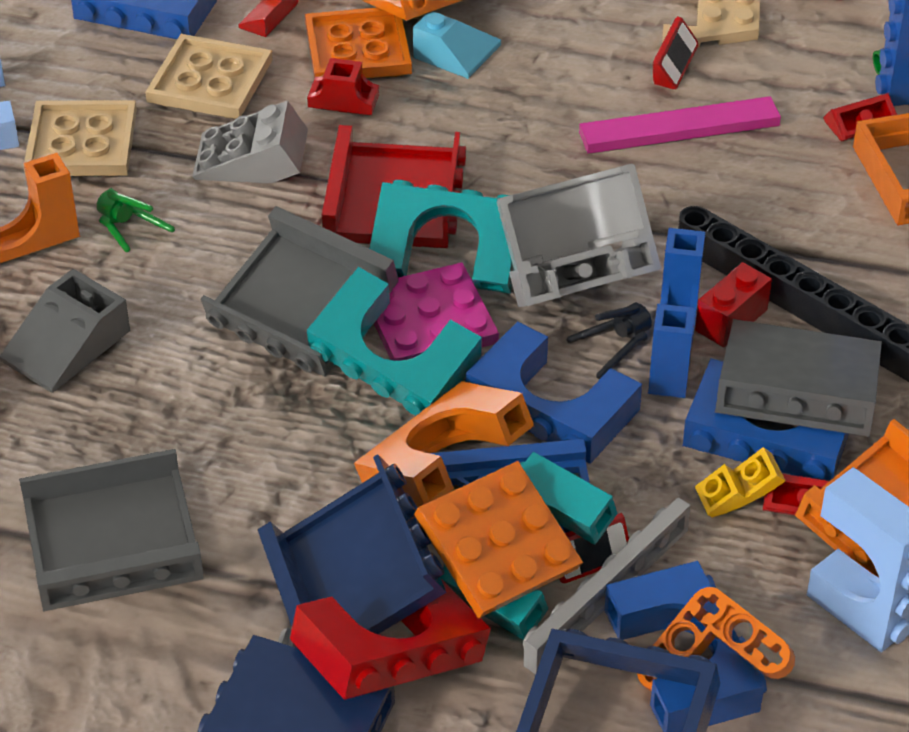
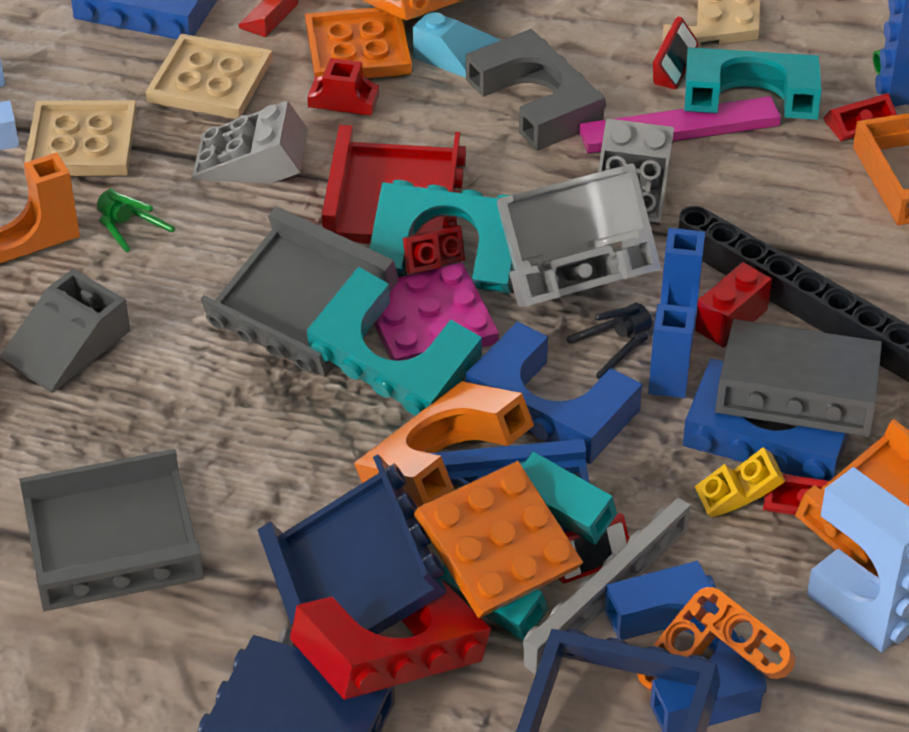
none -> red slope [403,225,466,274]
none -> dark grey arch [466,29,606,151]
none -> light grey slope [598,118,674,224]
none -> teal arch [684,47,822,120]

